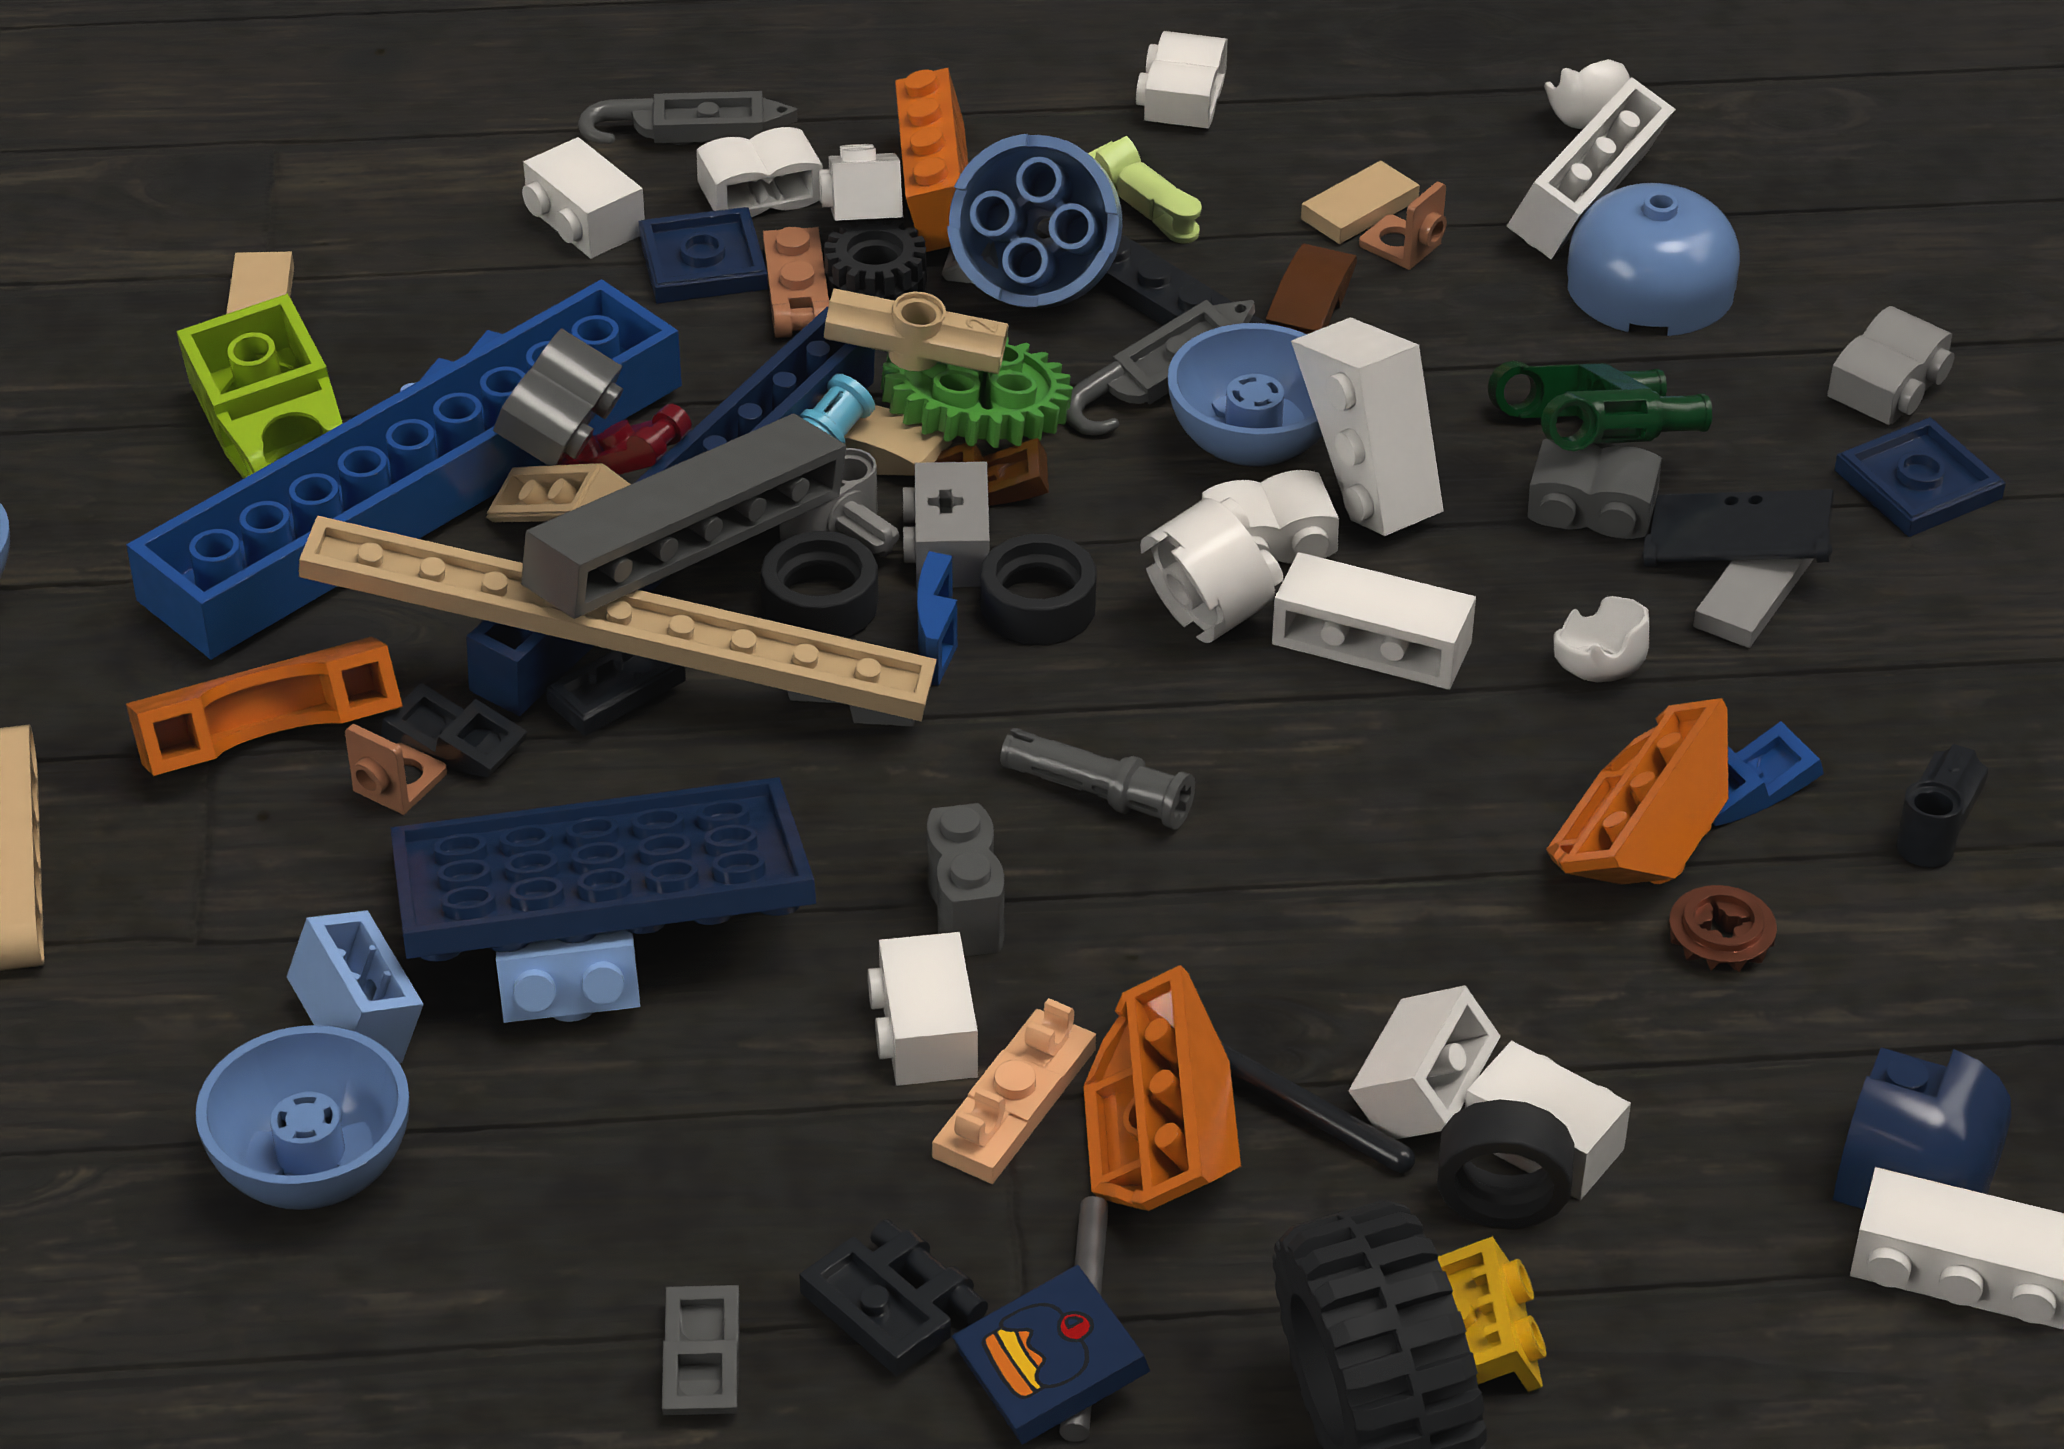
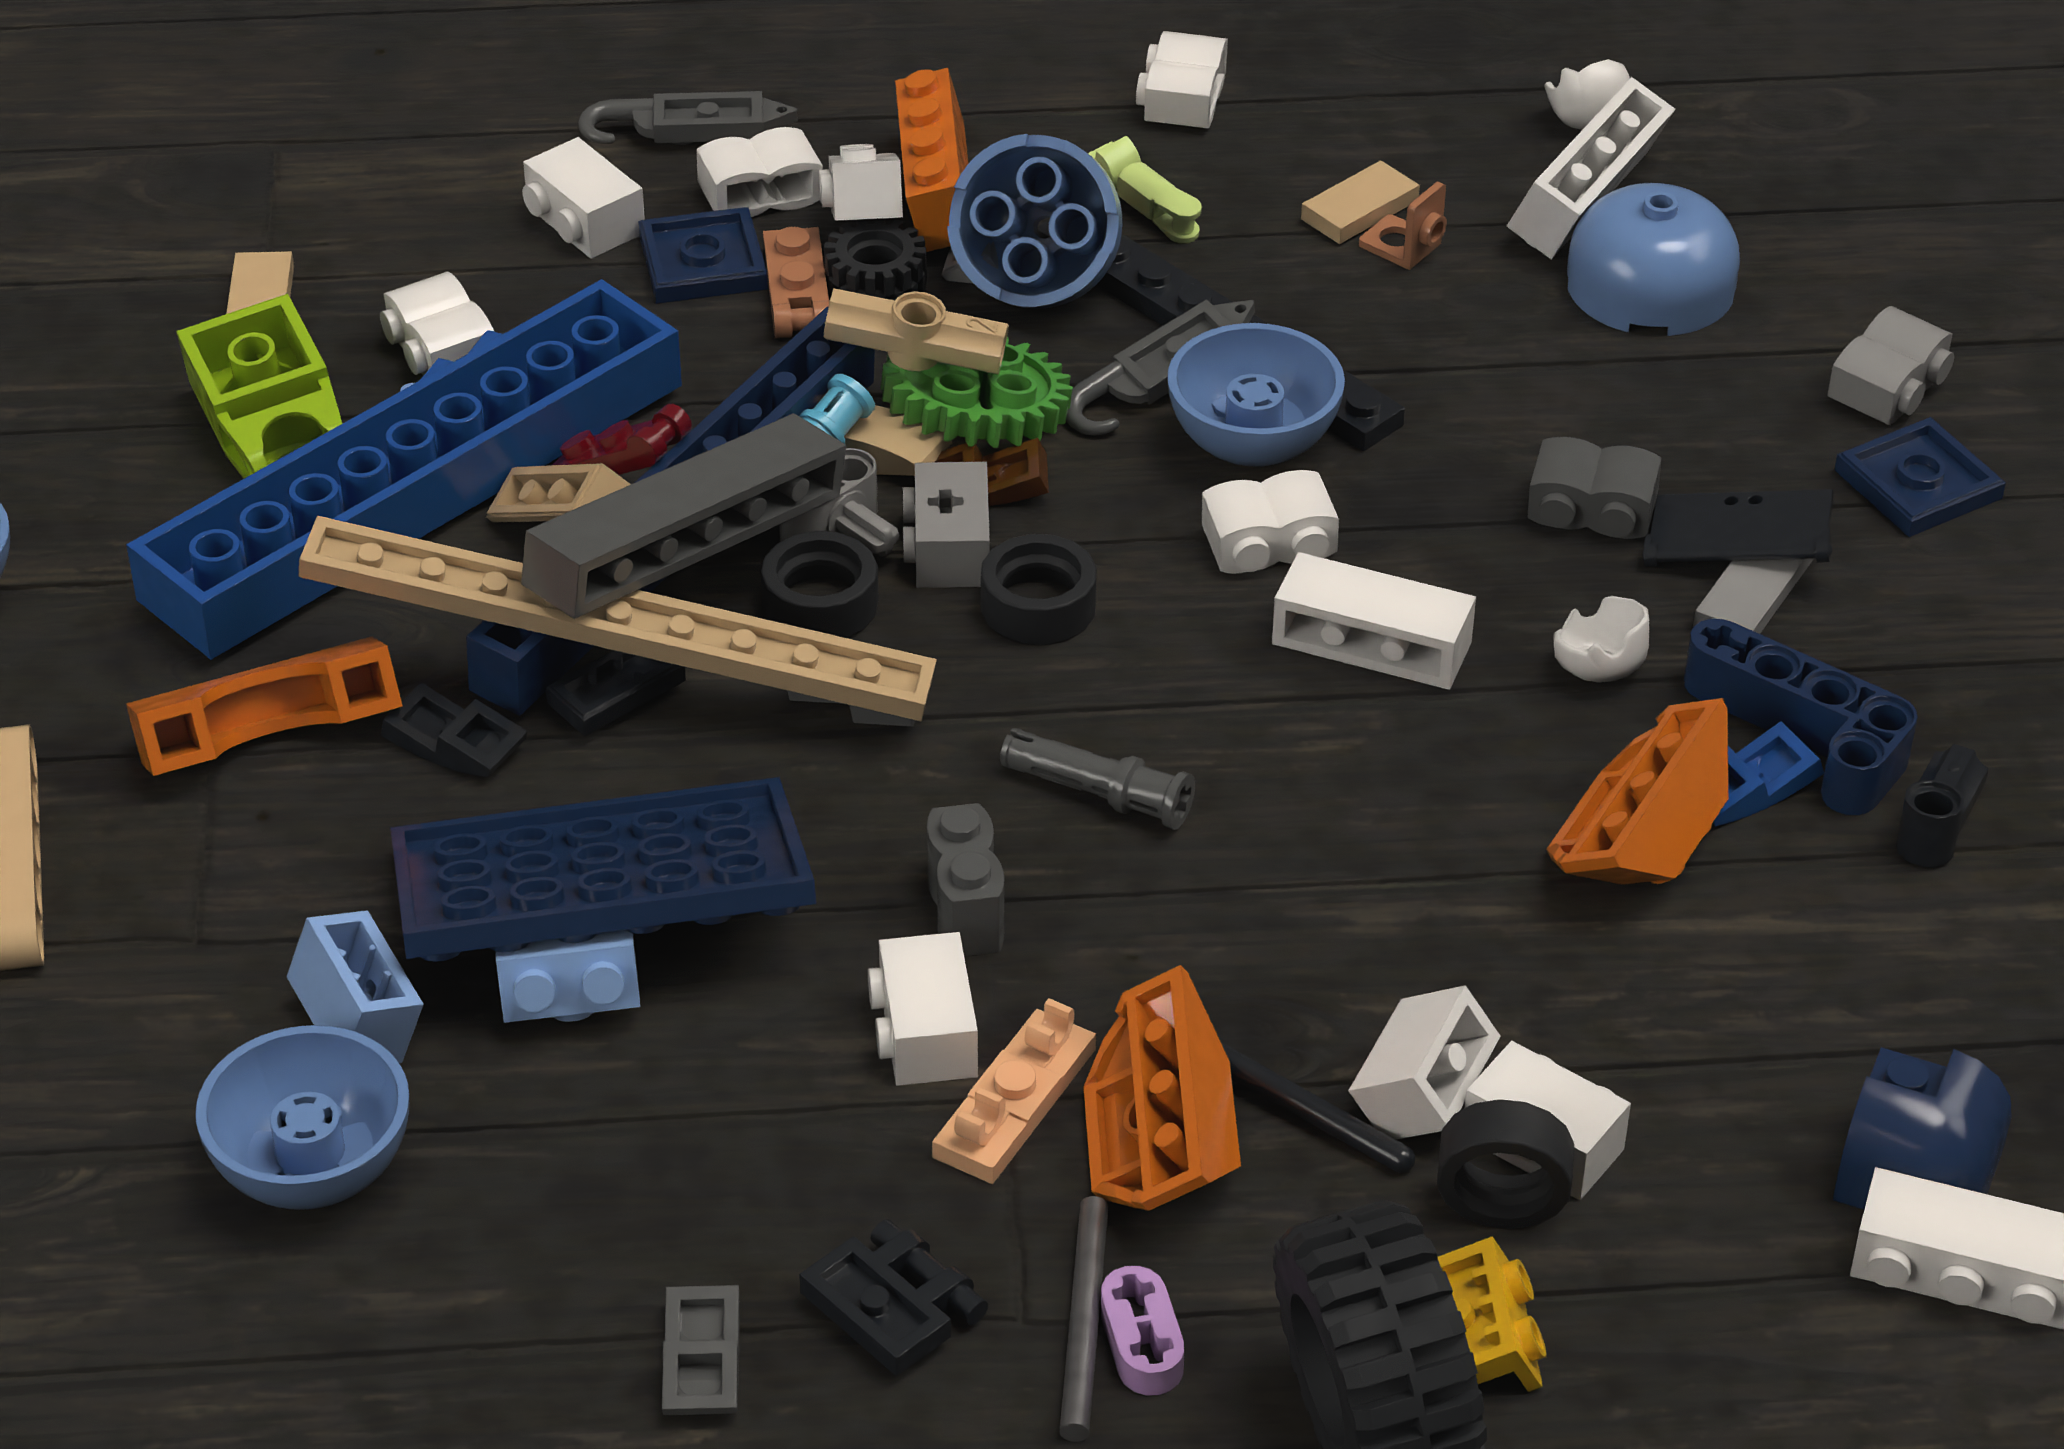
nougat bracket [345,724,447,815] -> none
dark grey brick [493,328,623,466] -> none
blue slope [917,551,958,686] -> none
dark blue tile [952,1264,1150,1445] -> none
white brick [1140,497,1284,643] -> none
reddish brown slope [1266,243,1357,334] -> none
white wedge [1291,317,1444,536] -> none
dark green connector [1487,361,1712,451] -> none
copper gear [1669,885,1777,972] -> none
none -> white brick [380,272,494,376]
none -> lavender beam [1101,1266,1184,1396]
none -> dark blue beam [1684,619,1918,815]

